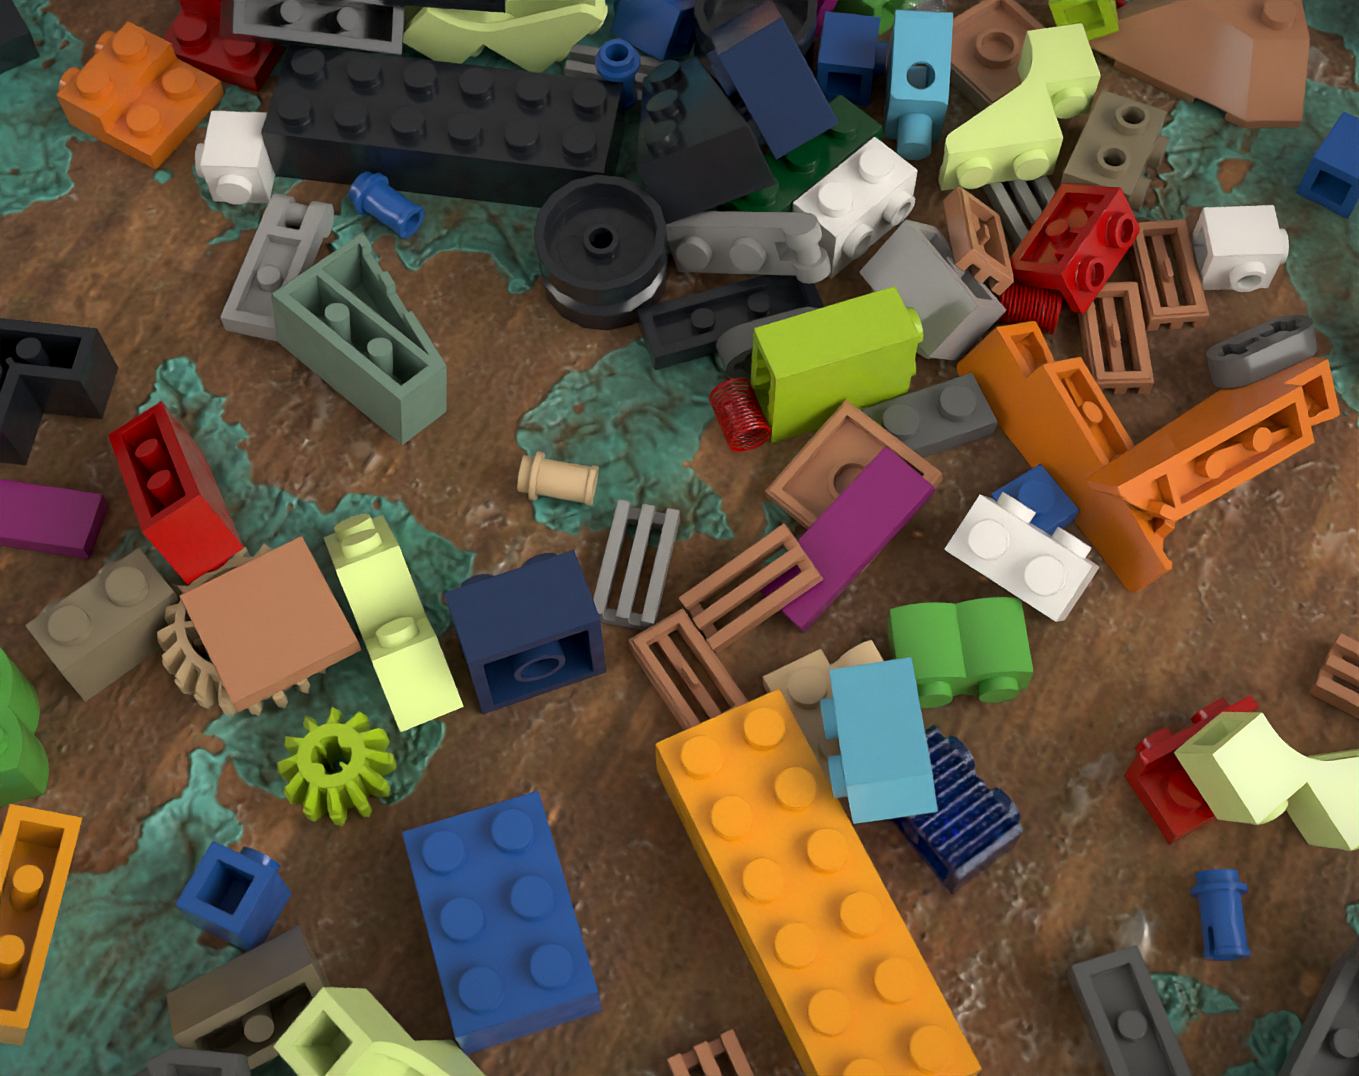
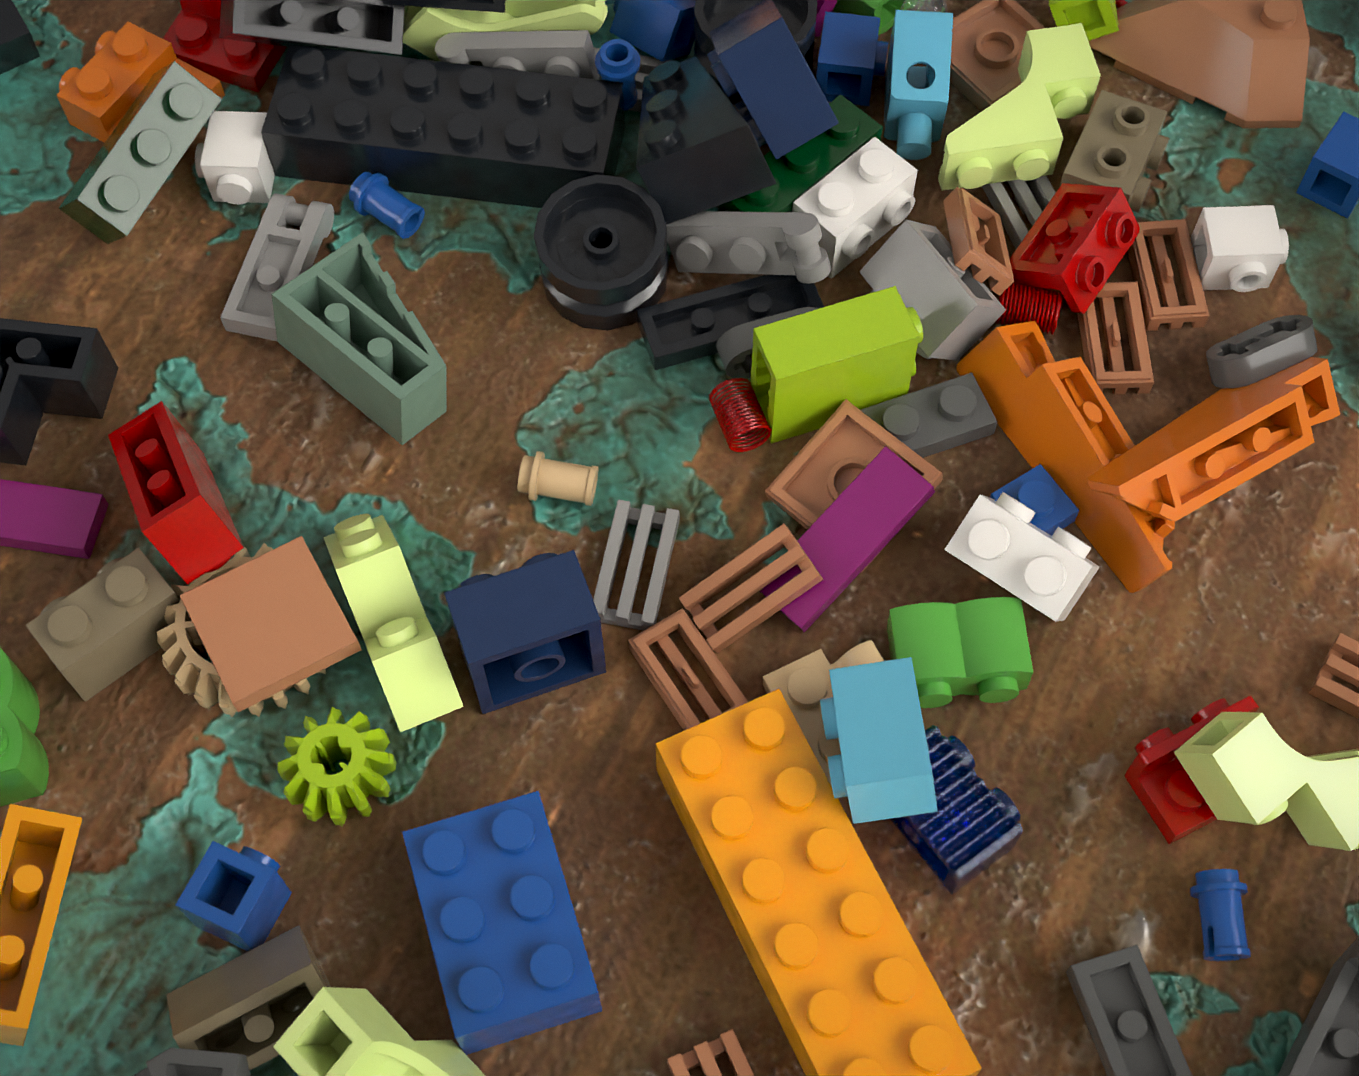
none -> brick [59,61,222,244]
none -> light grey plate [435,30,600,80]

